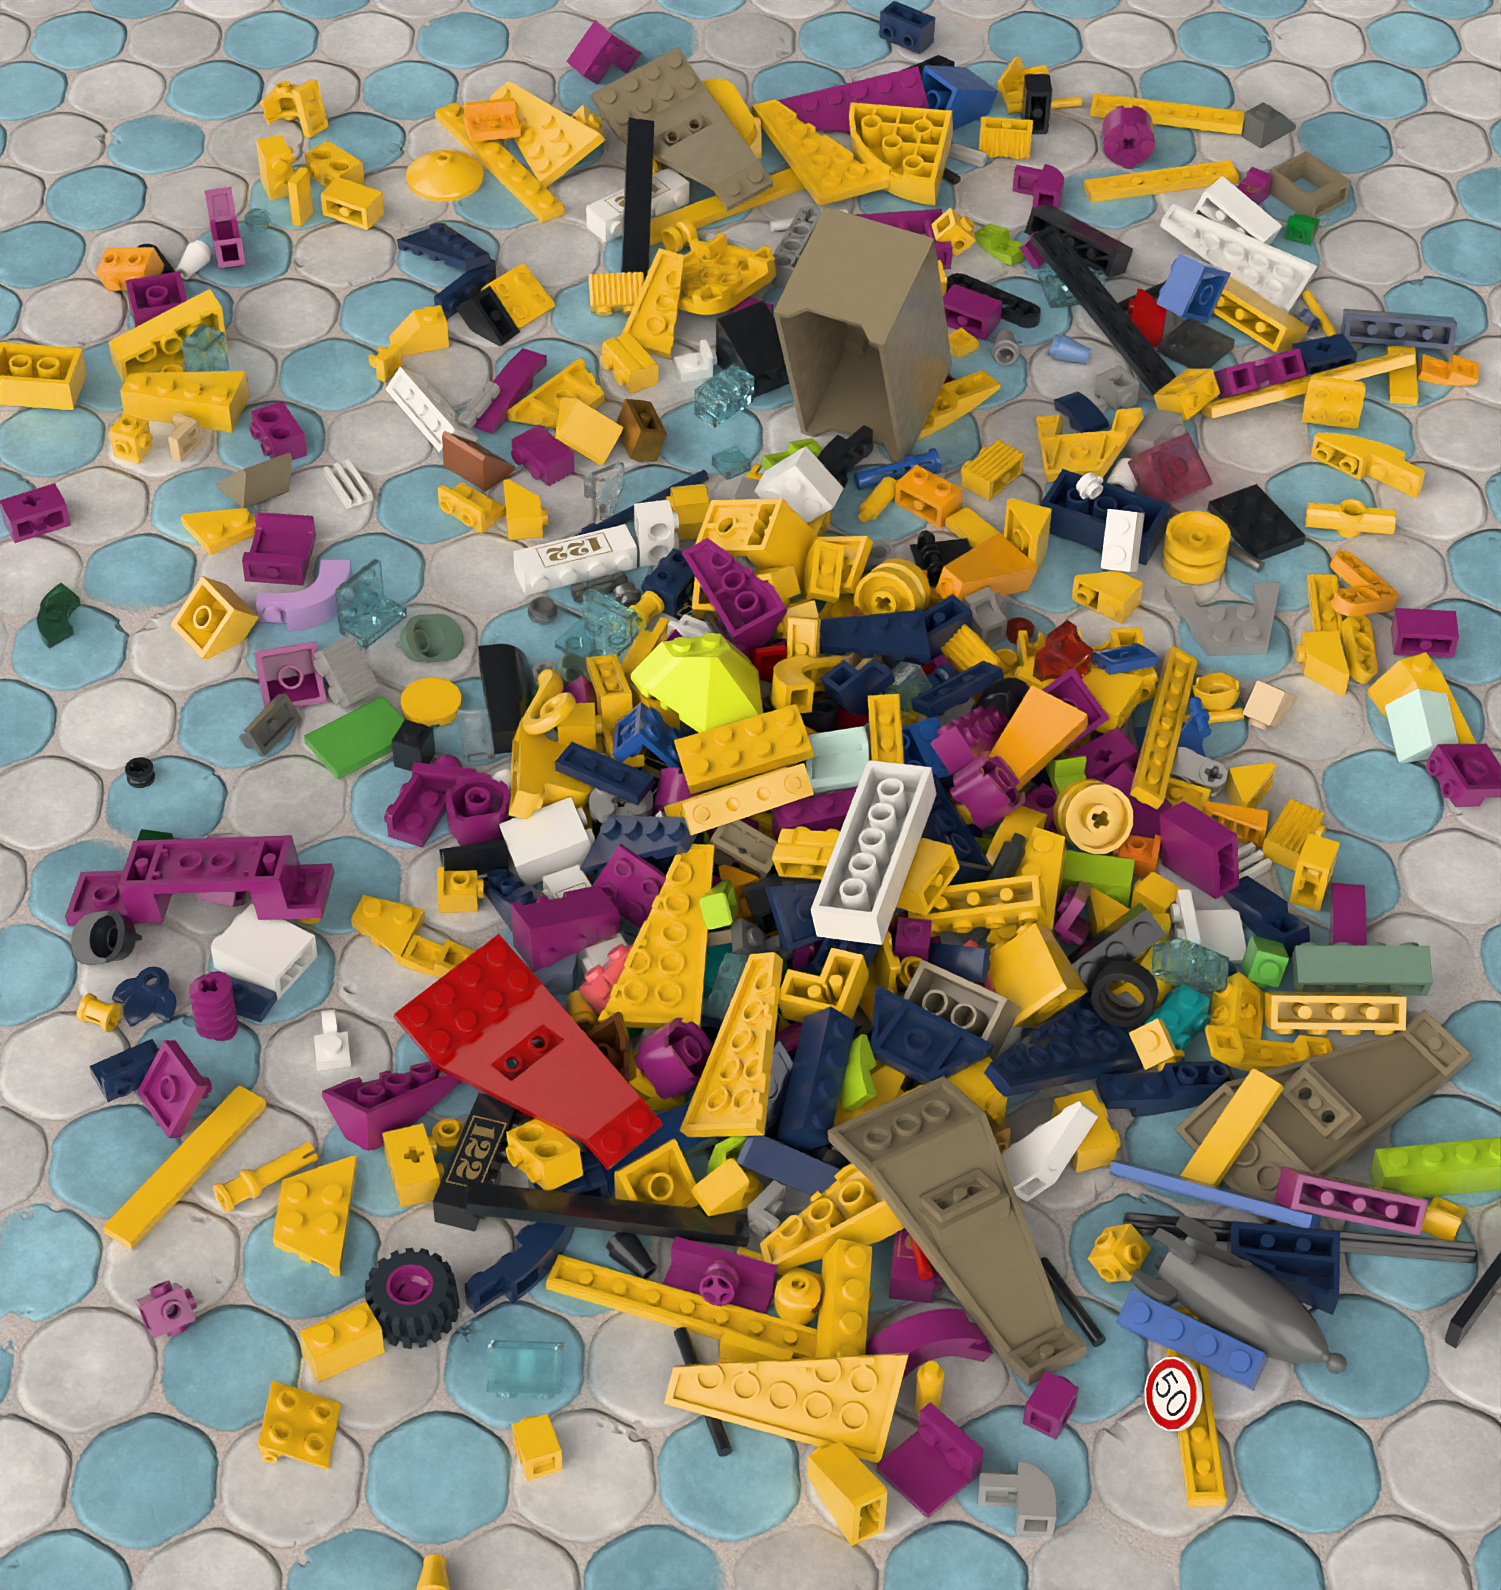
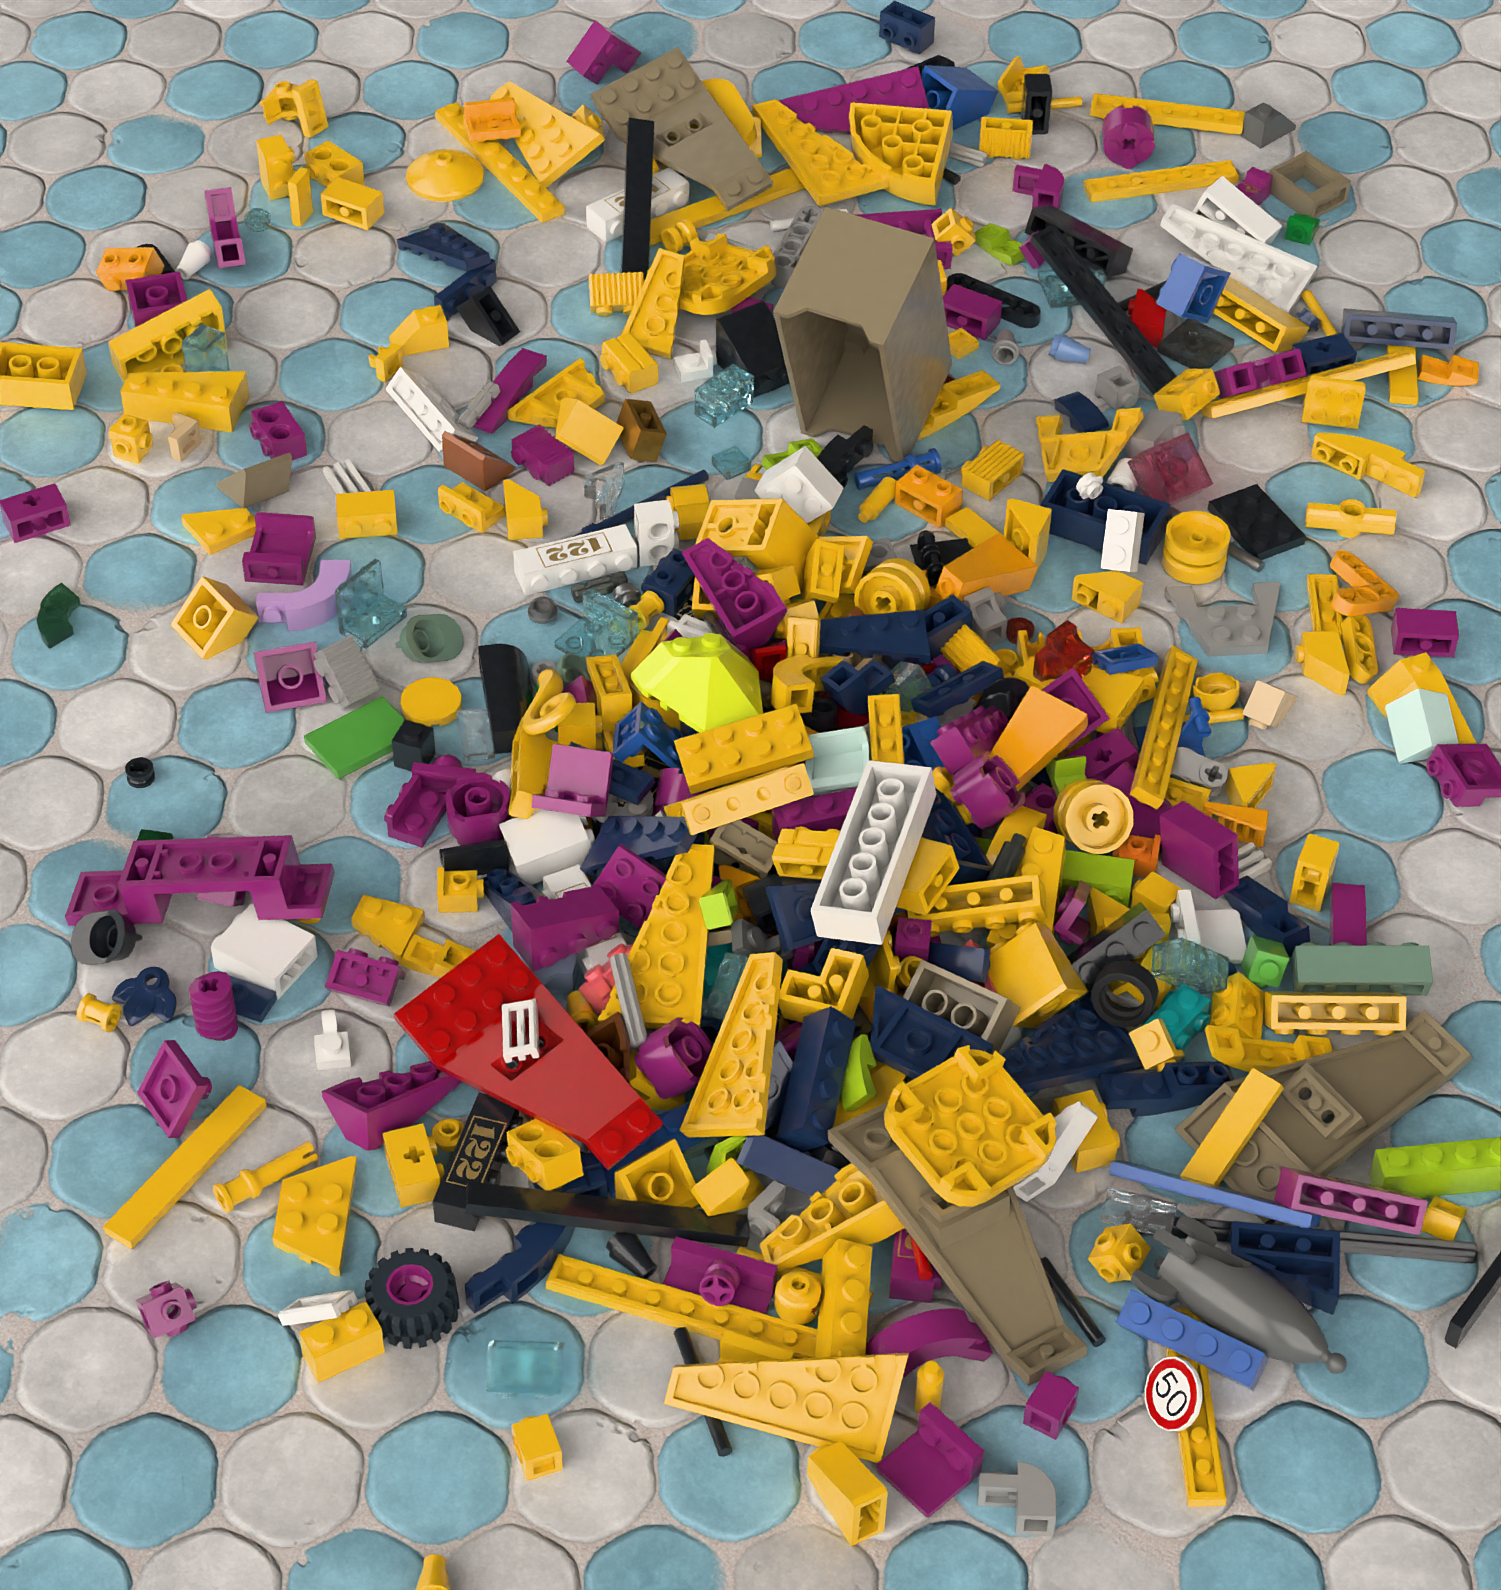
dark blue bracket [90,1039,159,1102] -> none
dark grey plate [239,694,301,757] -> none
yellow hinge [257,1380,341,1469] -> none
yellow bracket [482,262,555,329] -> none
yellow brick [1262,798,1327,871] -> none
none -> white tile [278,1290,358,1326]
none -> magenta bracket [325,948,406,1007]
none -> yellow brick [336,490,398,539]
none -> white tile [502,999,540,1063]
none -> bracket [531,744,614,817]
none -> light grey axle [610,953,647,1048]
none -> yellow tile [884,1045,1057,1207]
none -> yellow tile [932,766,957,803]
none -> clear plate [1100,1187,1178,1235]

